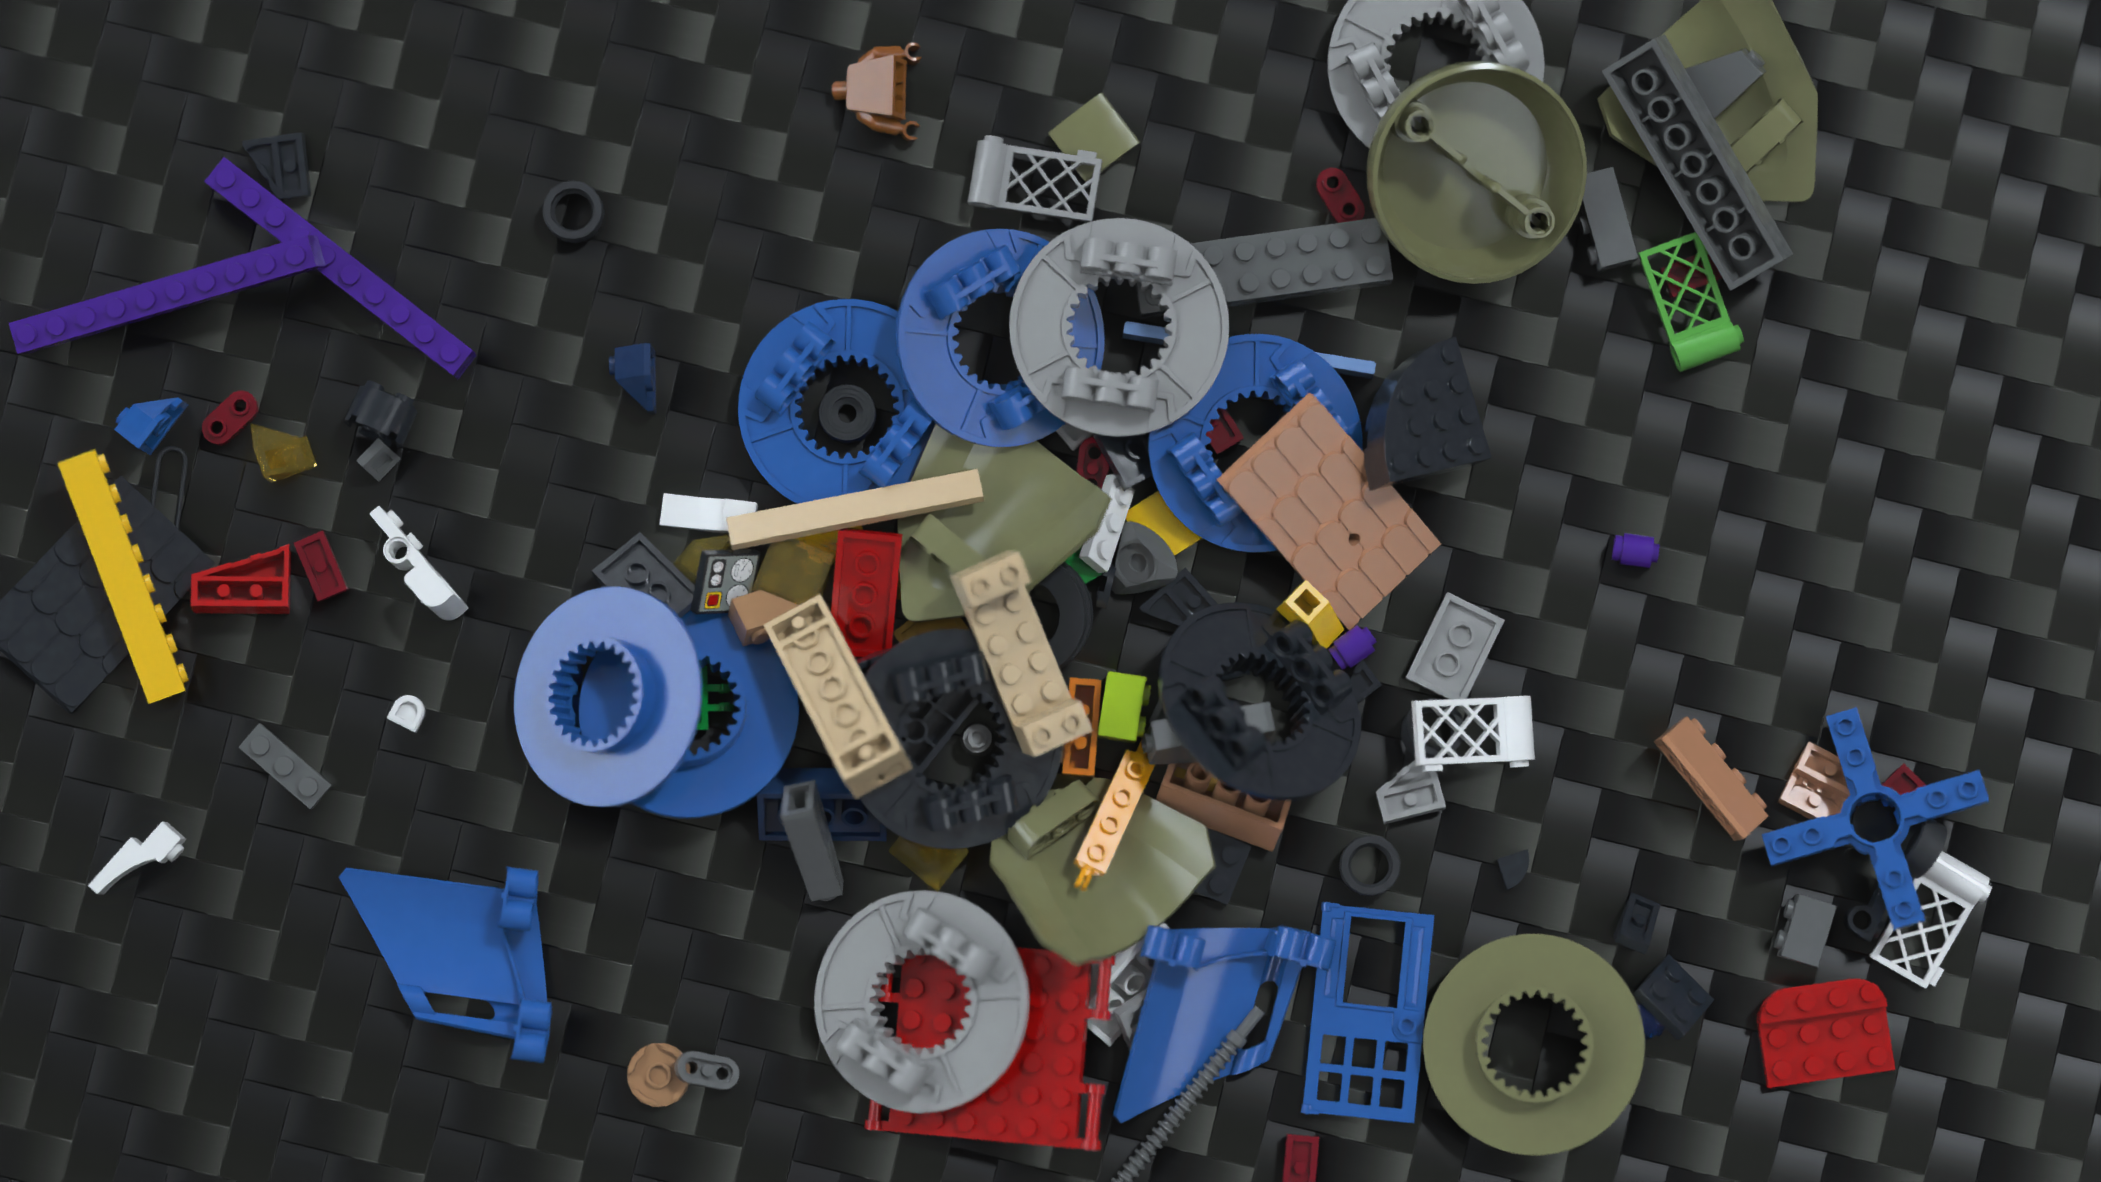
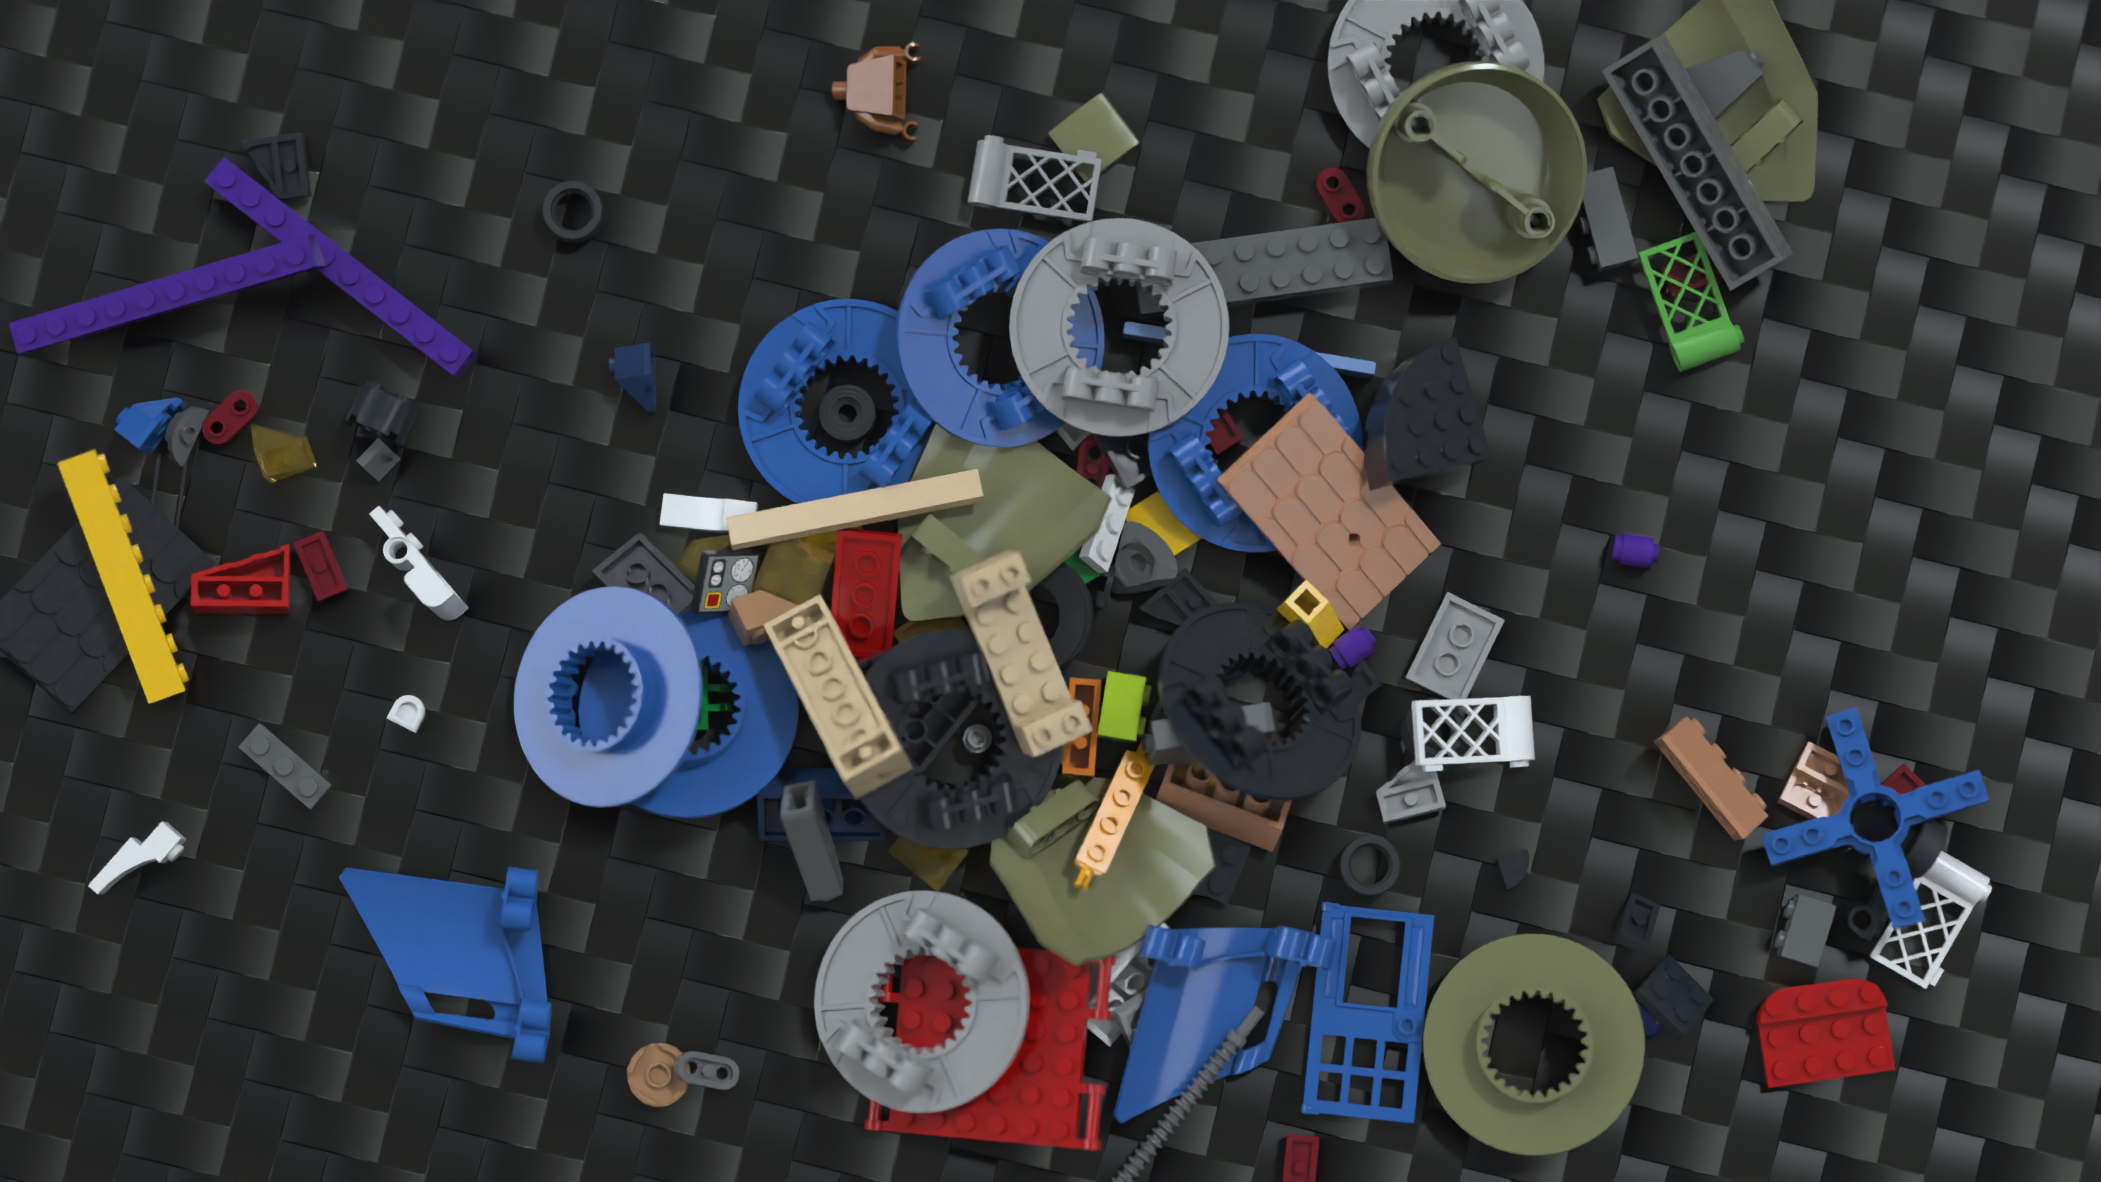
none -> dark grey plate [165,406,209,467]

